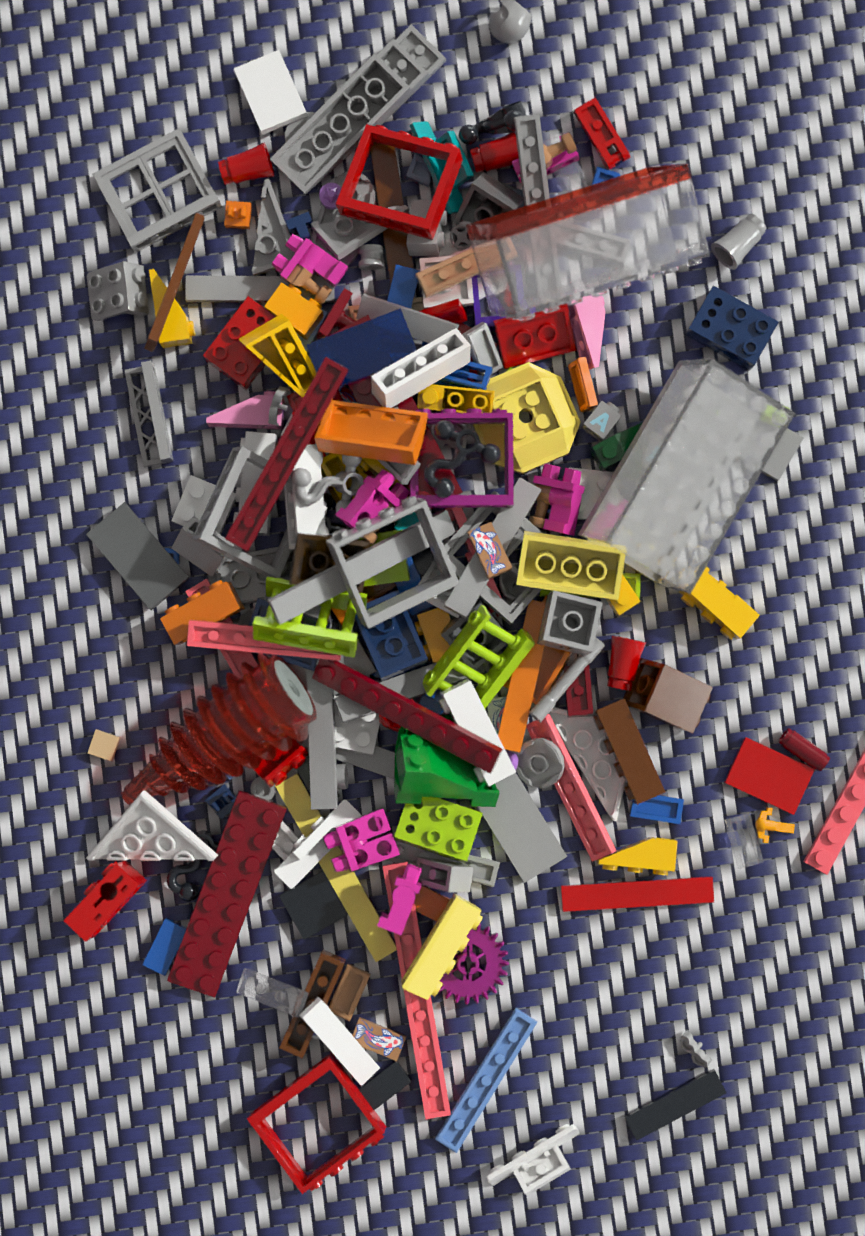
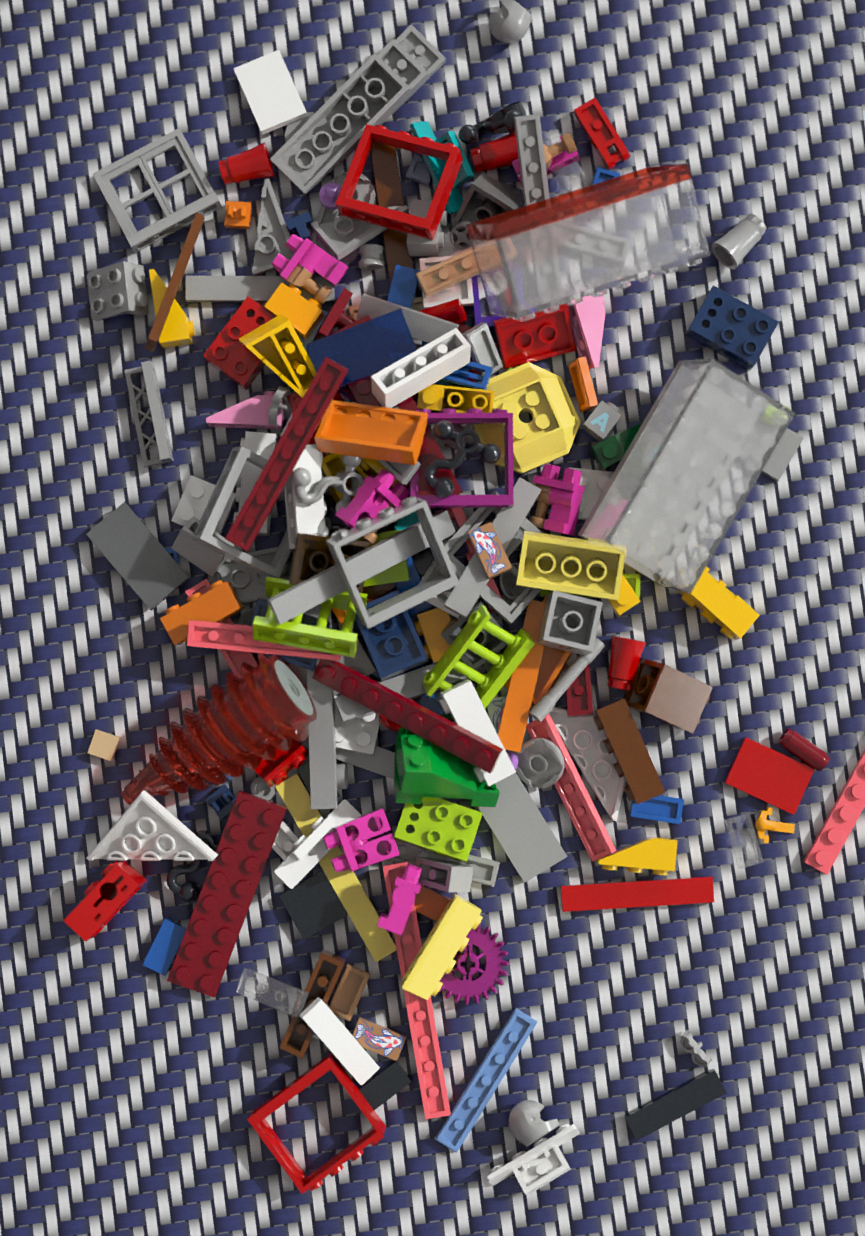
none -> light grey helmet [509,1100,560,1146]

